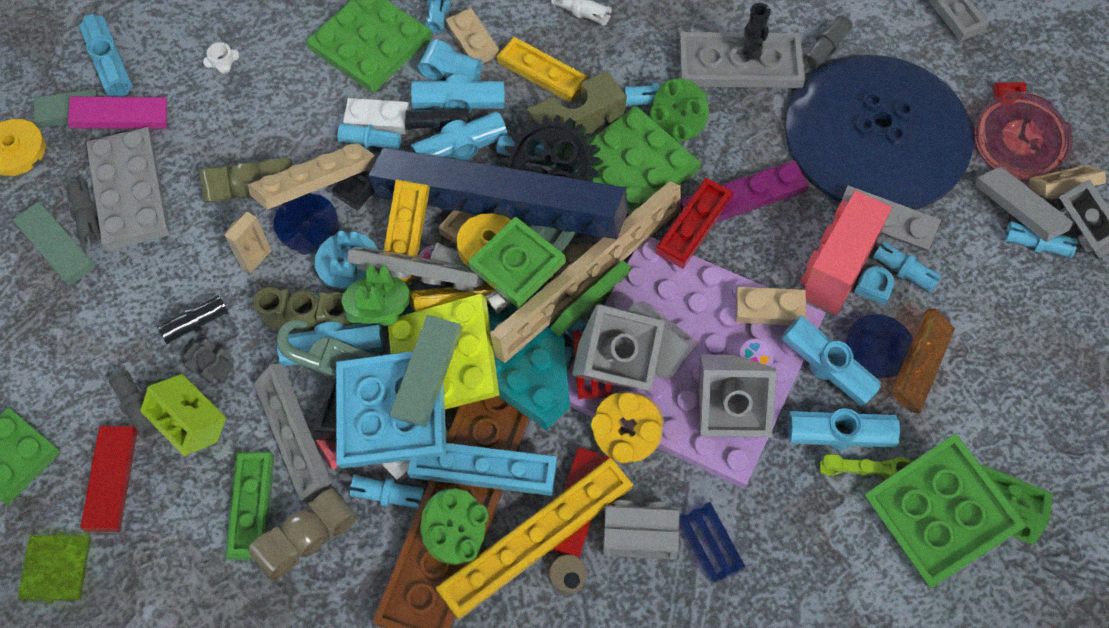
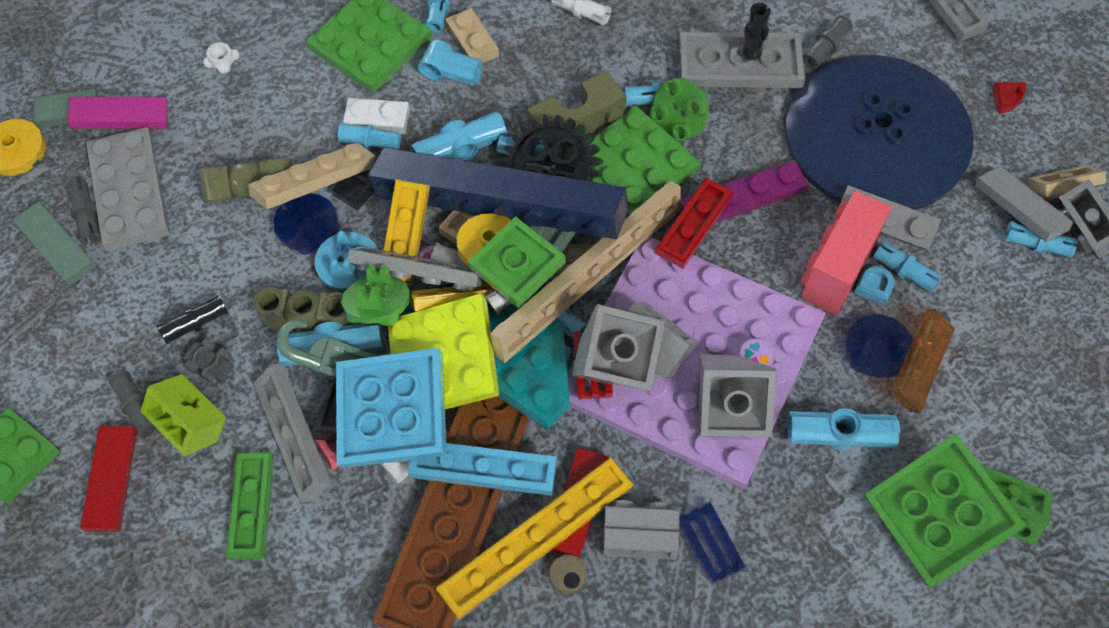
clear neon green piece [18,532,91,604] -> none
medium azure piece [79,14,133,97] -> none
tan plate [224,212,272,274] -> none
dark tan piece [248,488,358,581] -> none
medium azure pin [350,474,425,510] -> none
sand green tile [389,315,463,428] -> none
black pin [405,106,469,131] -> none
medium azure piece [411,74,505,113] -> none
bright green plate [420,488,488,564] -> none
yellow tile [497,37,588,103] -> none
bright green tile [550,260,631,337] -> none
yellow plate [591,391,664,463] -> none
tan plate [736,287,806,326] -> none
medium azure piece [781,315,881,406] -> none
lime piece [820,454,910,479] -> none
clear pink tile [974,92,1073,181] -> none

